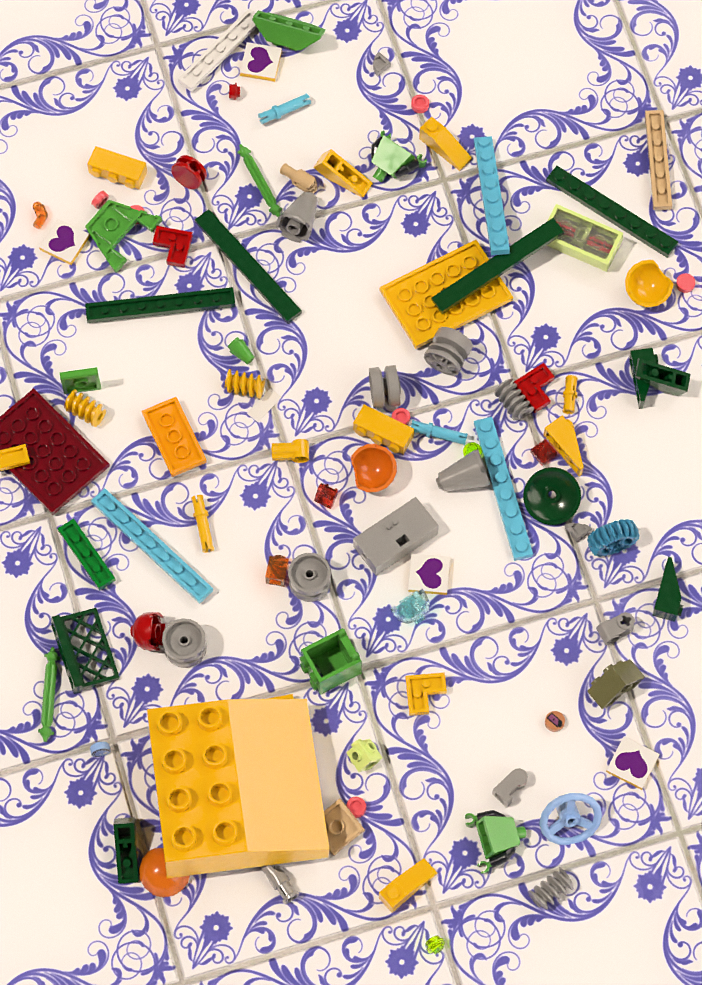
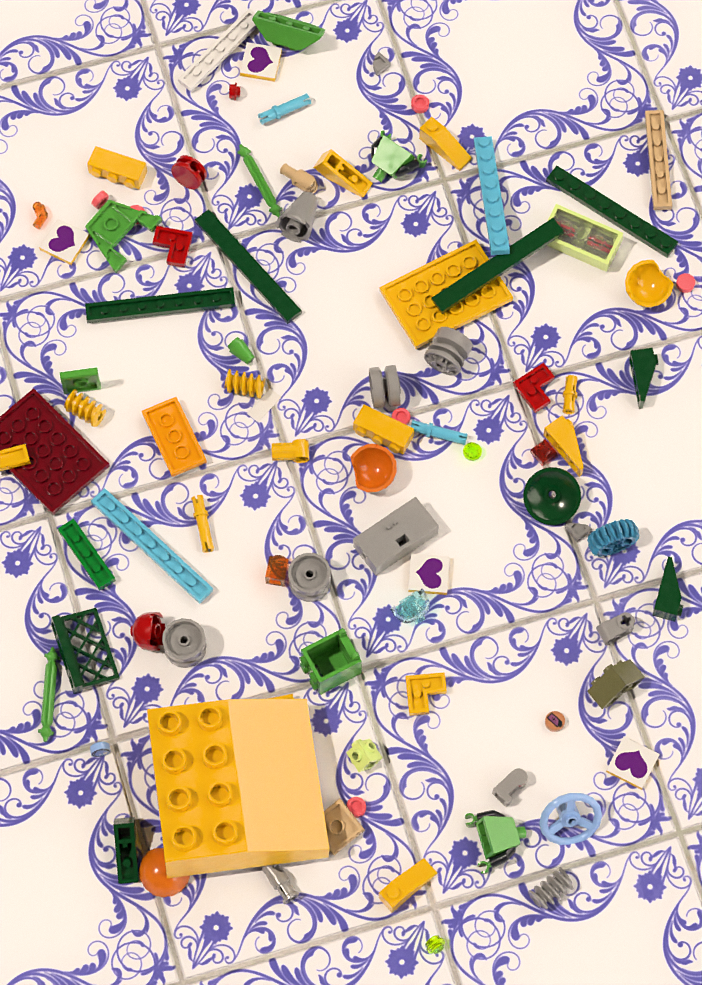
clear red tile [314,483,338,509] -> none
light grey cone [436,449,491,492] -> none
medium azure plate [474,417,533,561] -> none
light grey piece [494,378,534,420] -> none
dark green slope [635,358,691,396] -> none

